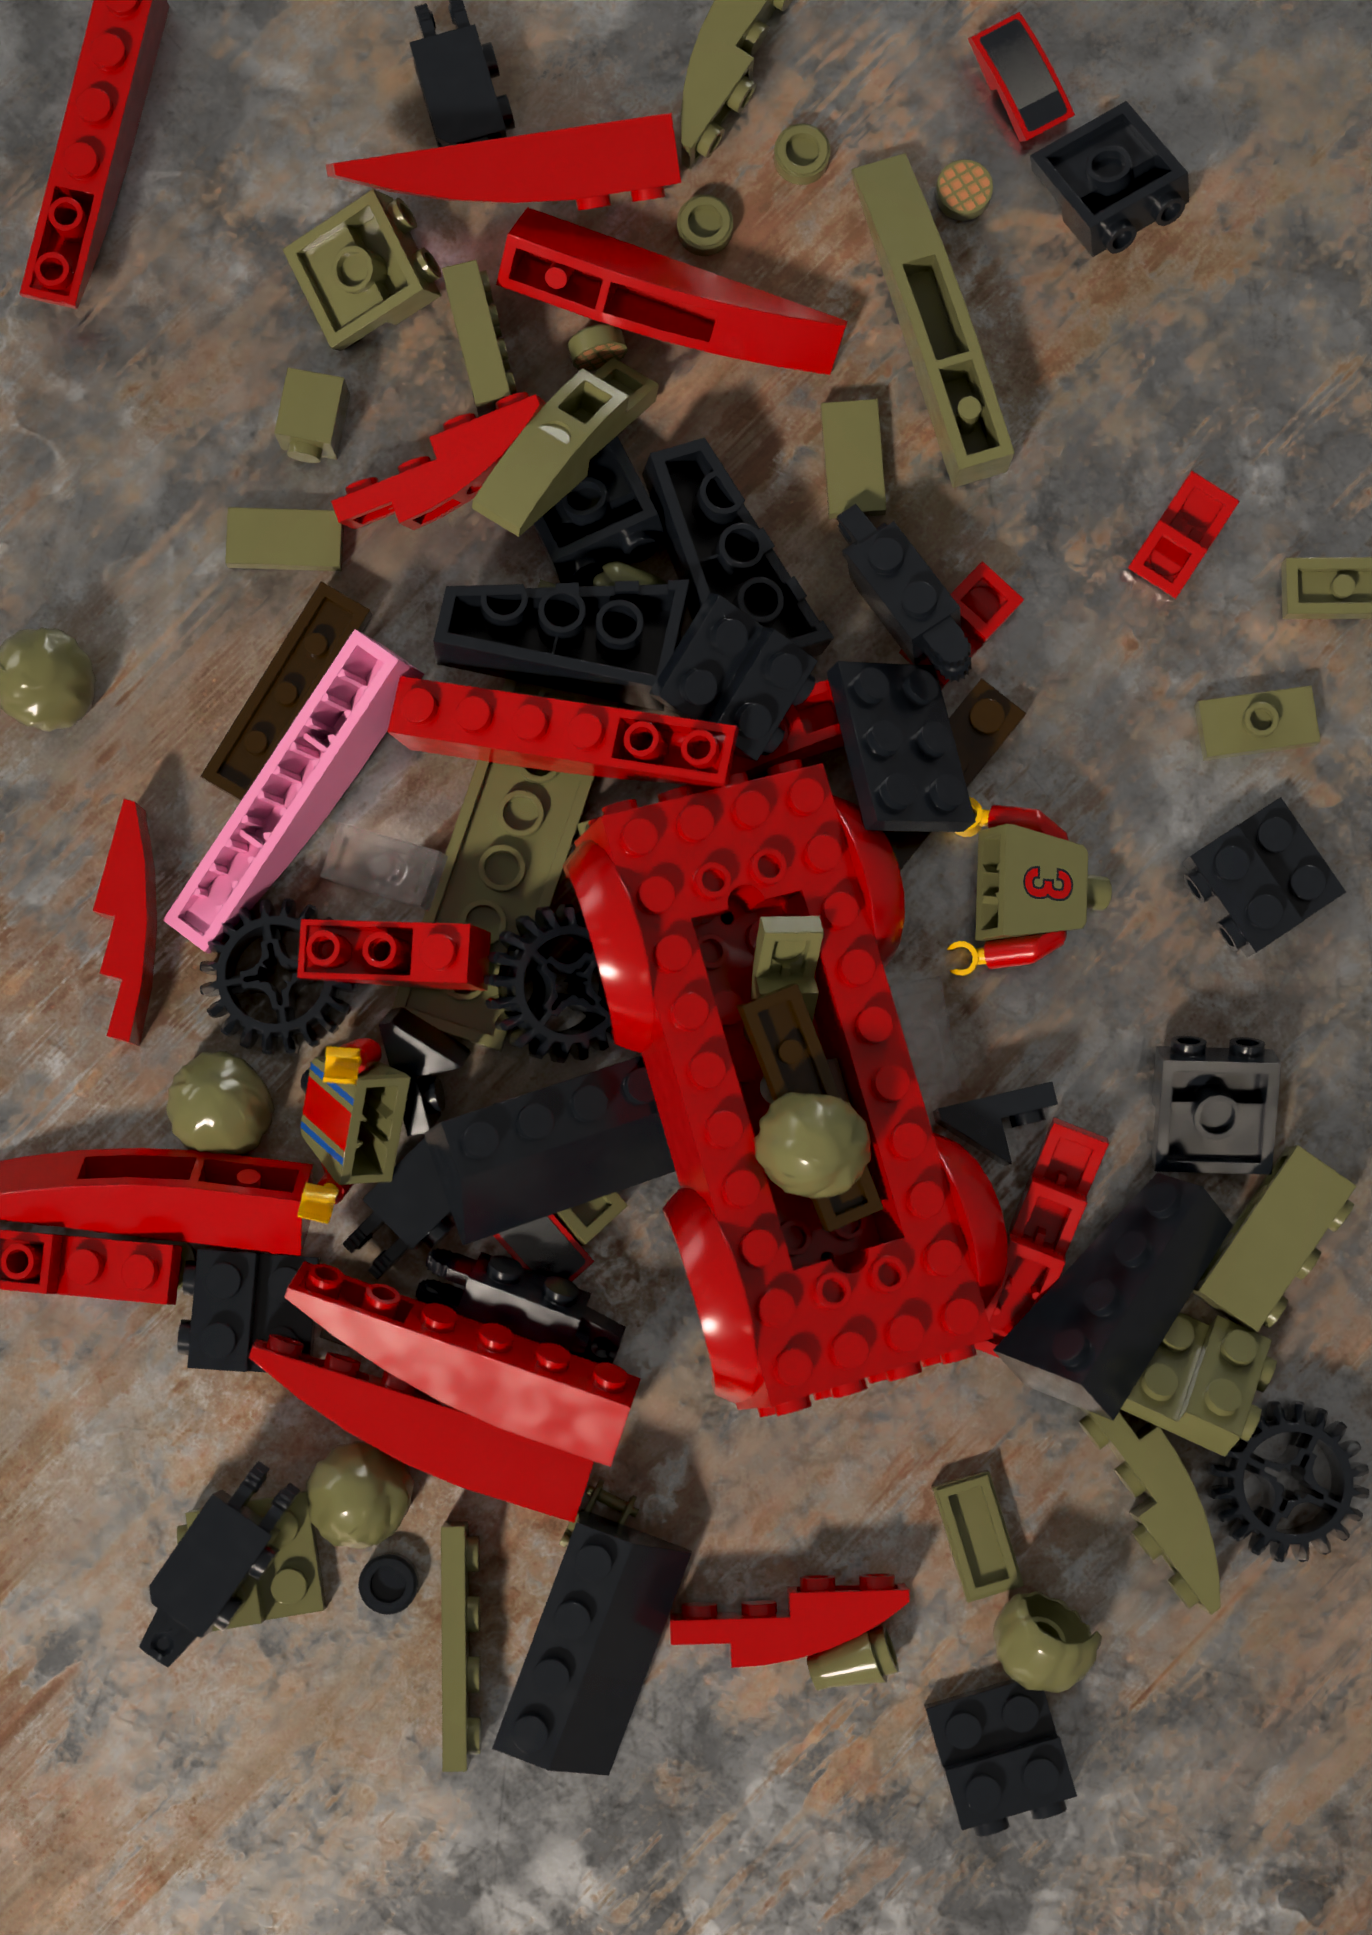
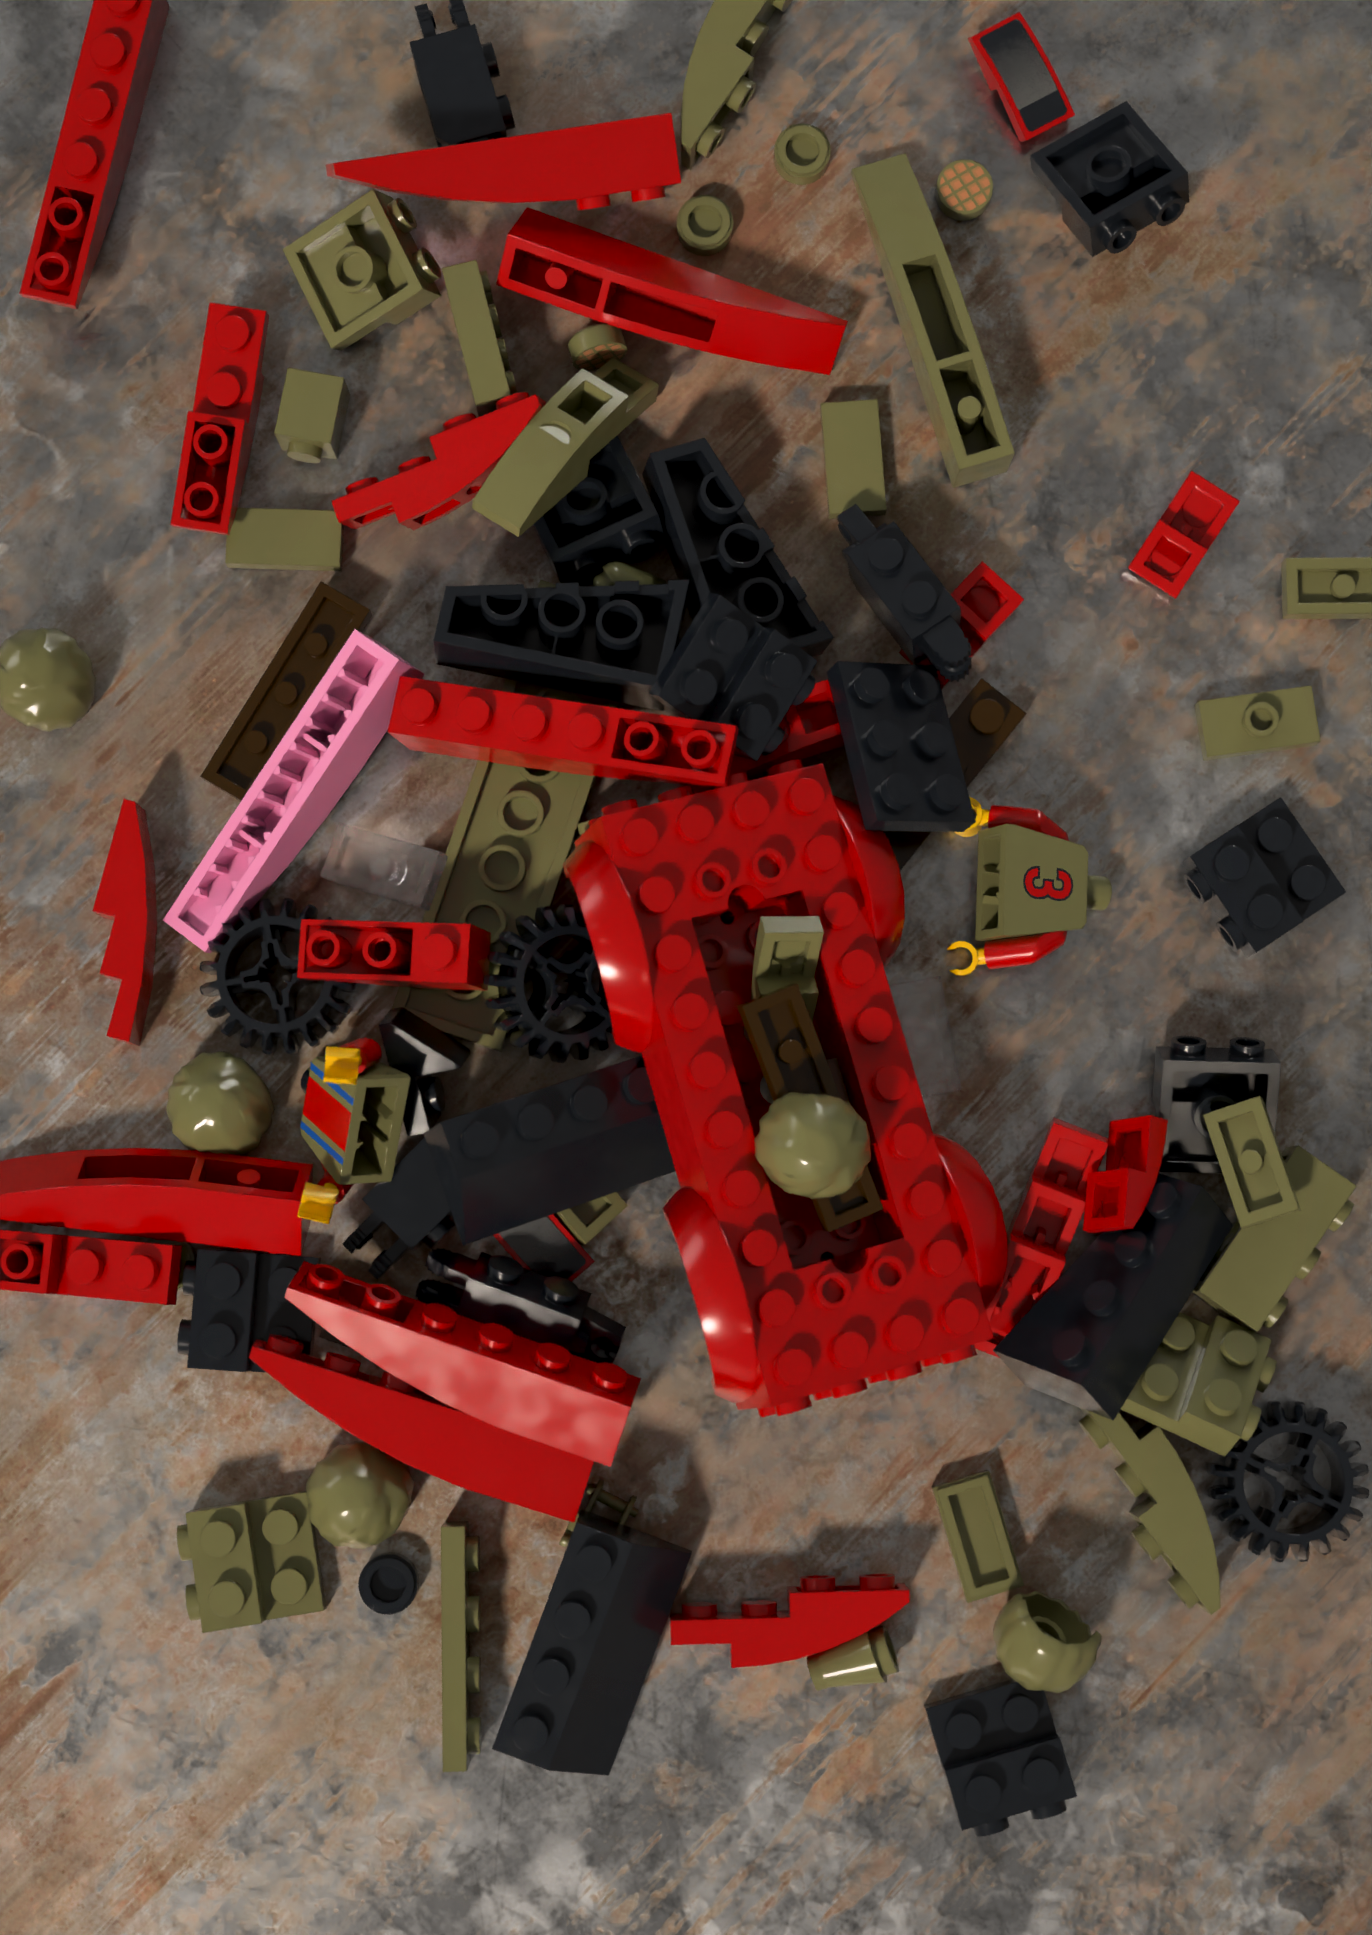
black hinge [139,1461,301,1667] -> none
black slope [933,1081,1058,1166] -> none
none -> red slope [170,302,270,535]
none -> red slope [1083,1115,1168,1233]
none -> olive plate [1203,1096,1301,1229]

